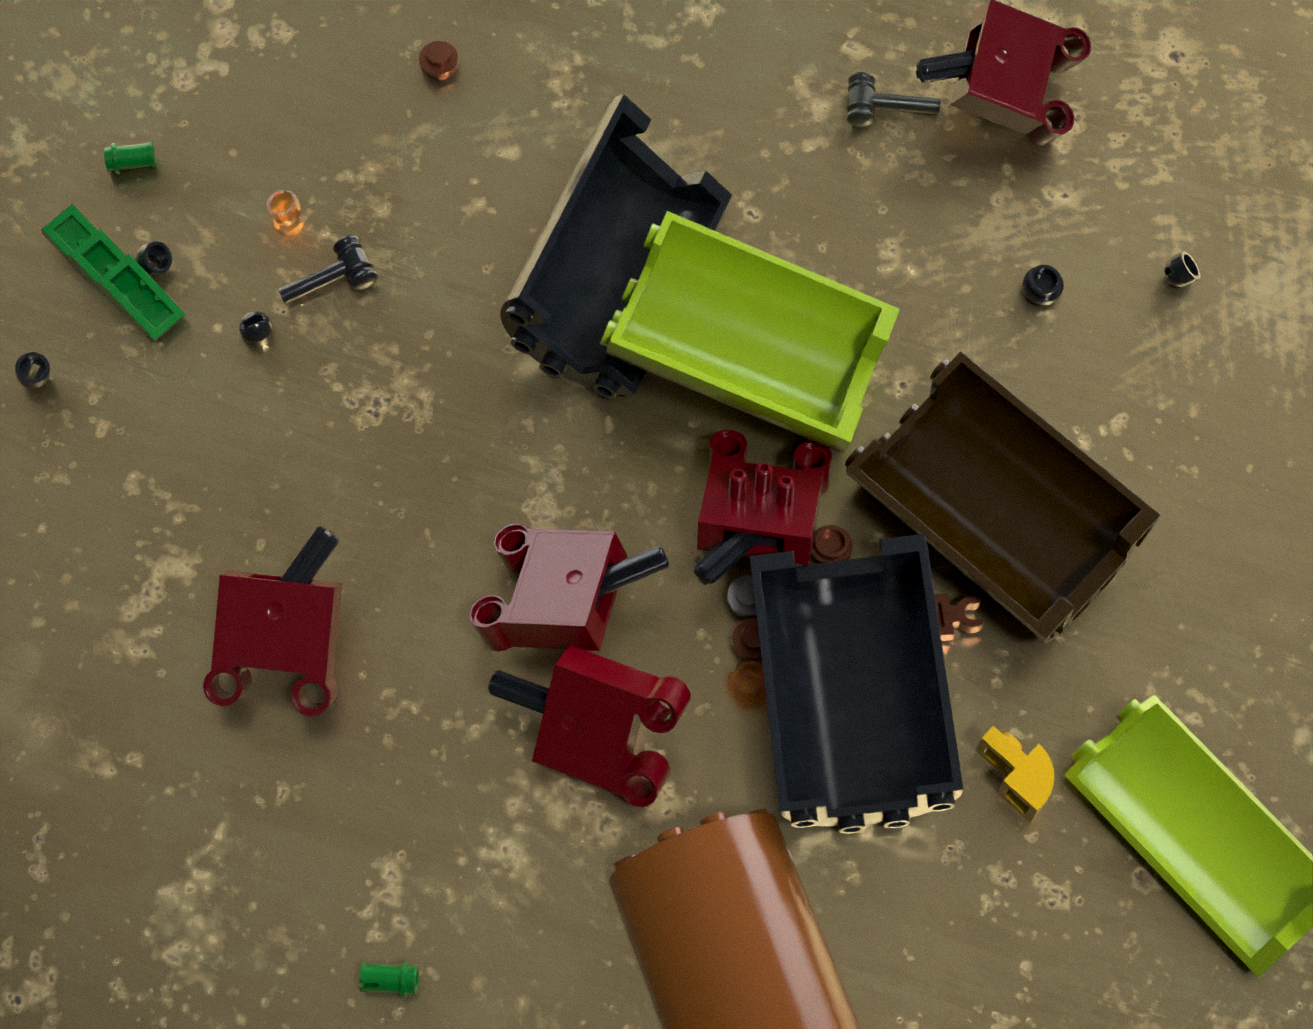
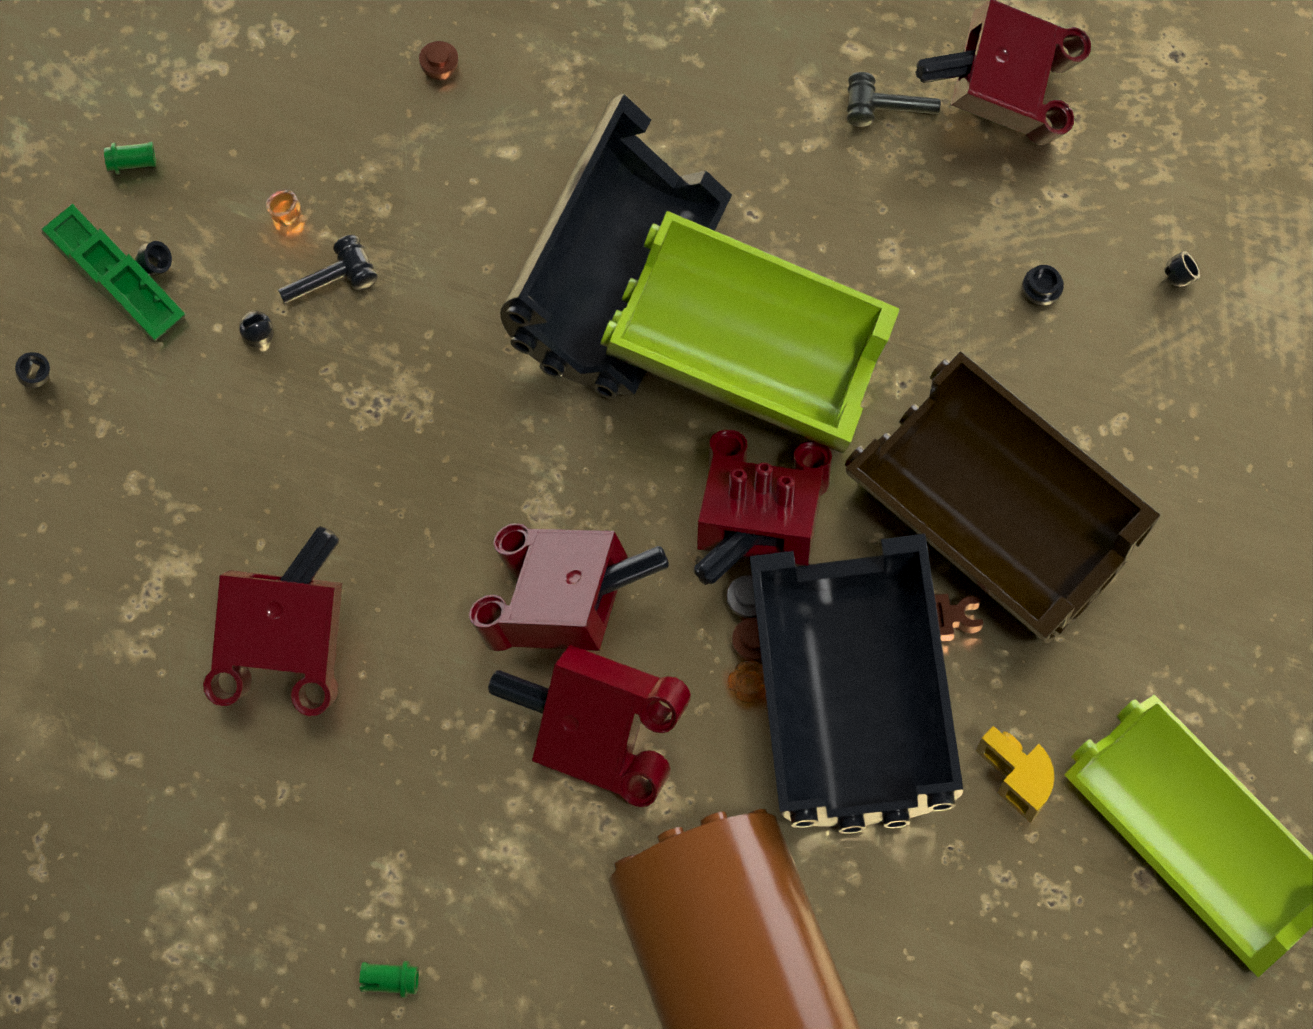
copper plate [811,525,853,563] -> none

